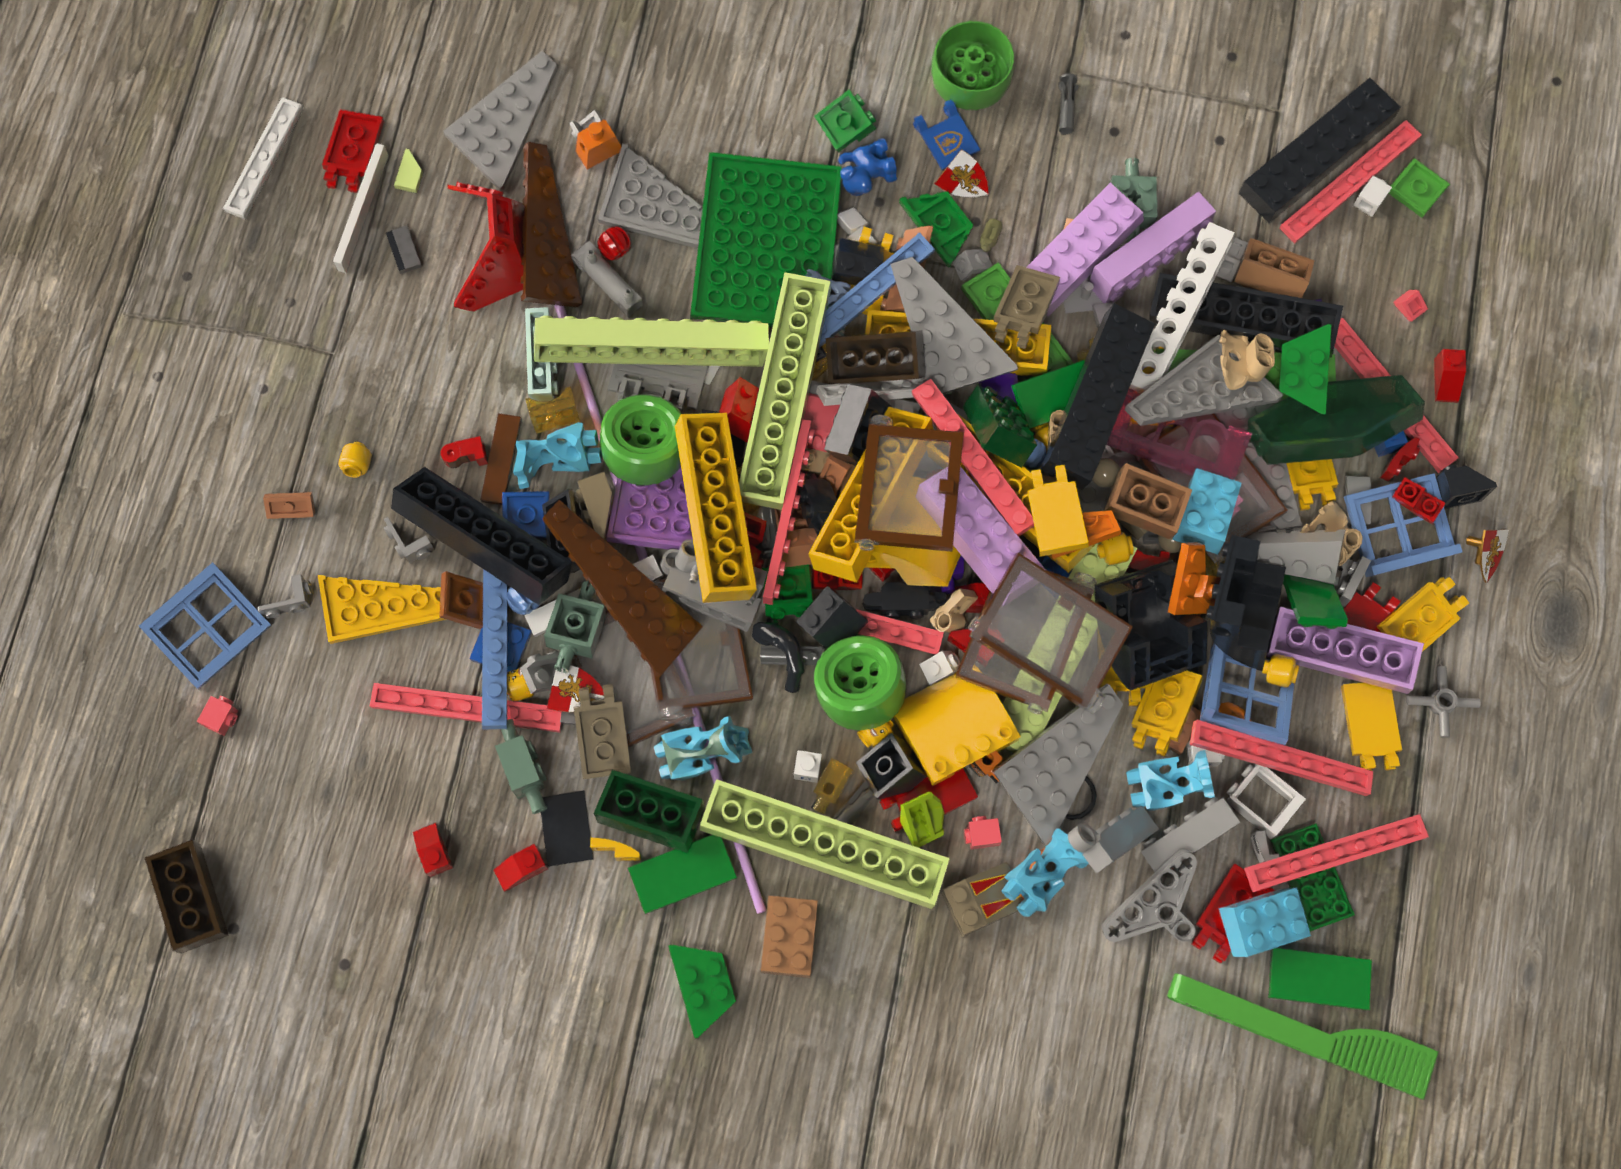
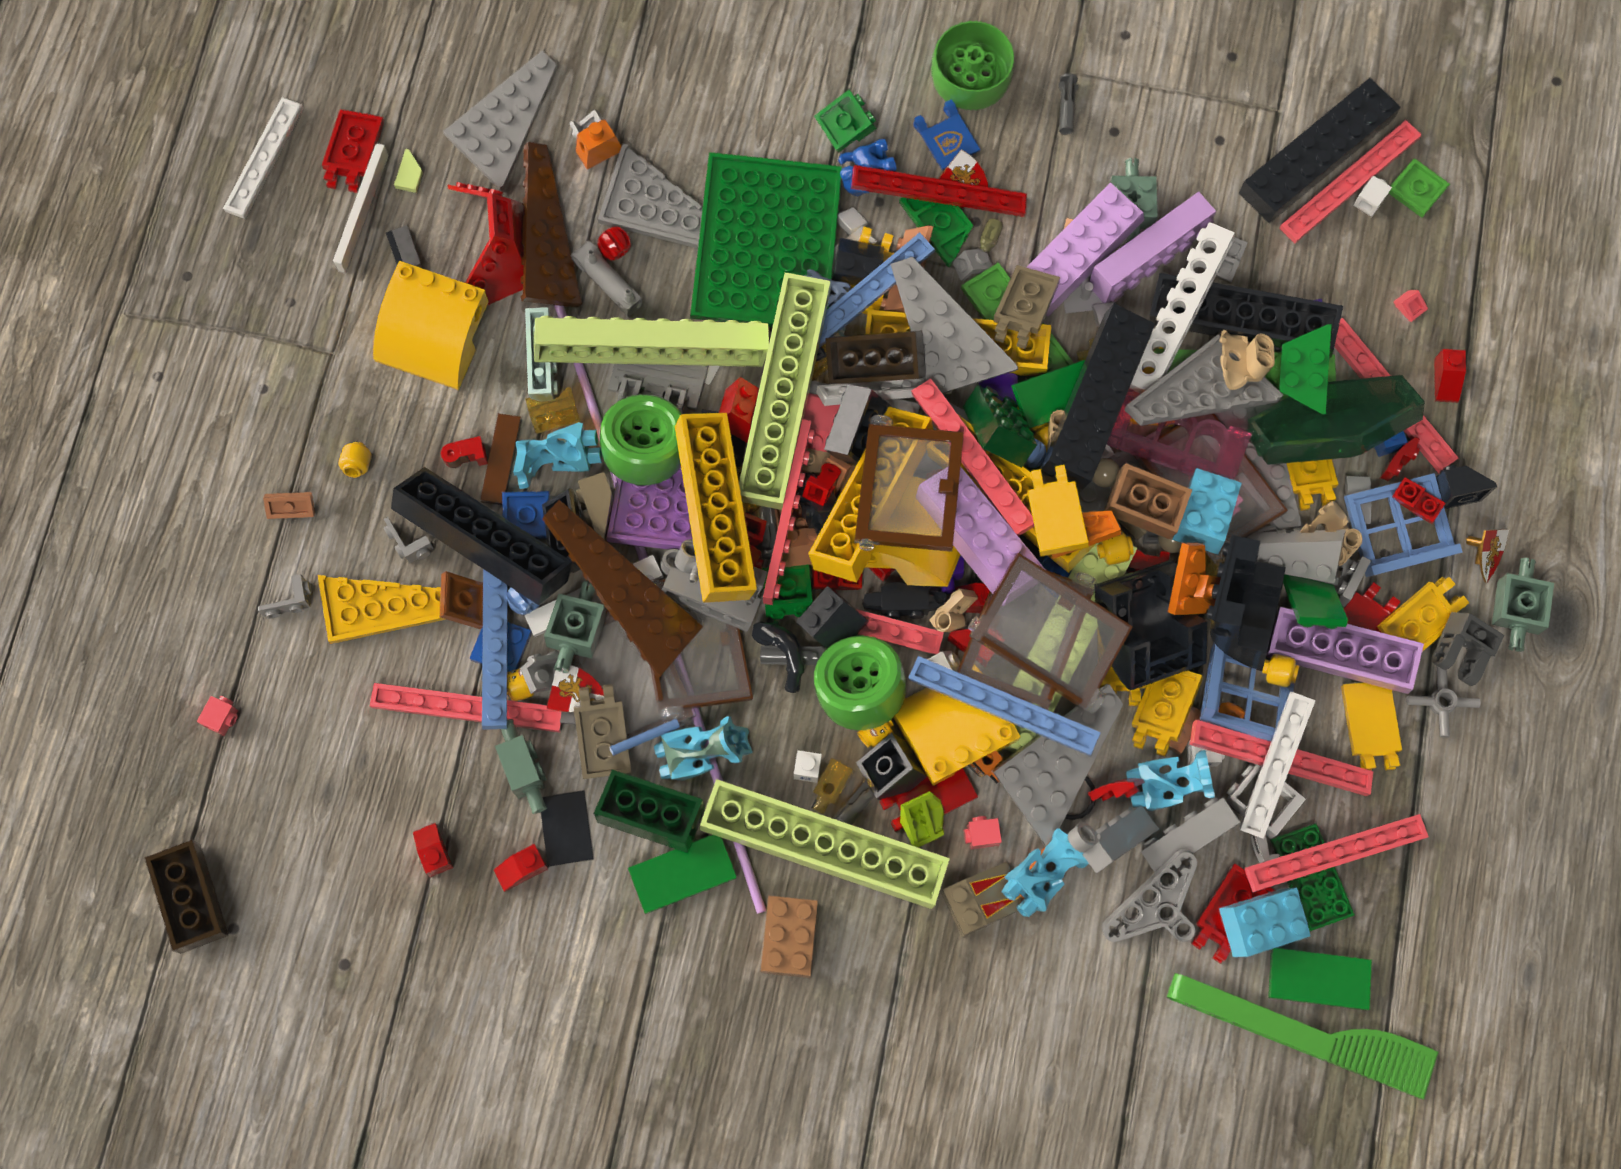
medium blue window [139,562,272,690] -> none
yellow slope [590,838,641,861] -> none
green wing [668,945,736,1039] -> none
medium nougat brick [1234,238,1315,298] -> none
none -> yellow slope [373,261,488,390]
none -> medium blue bar [610,719,680,756]
none -> red leg [802,463,841,506]
none -> red tile [851,165,1027,217]
none -> medium blue plate [909,656,1101,757]
none -> red slope [1088,778,1145,802]
none -> white plate [1239,691,1315,839]
none -> dark grey brick [1432,612,1504,686]
none -> sand green brick [1492,558,1554,652]

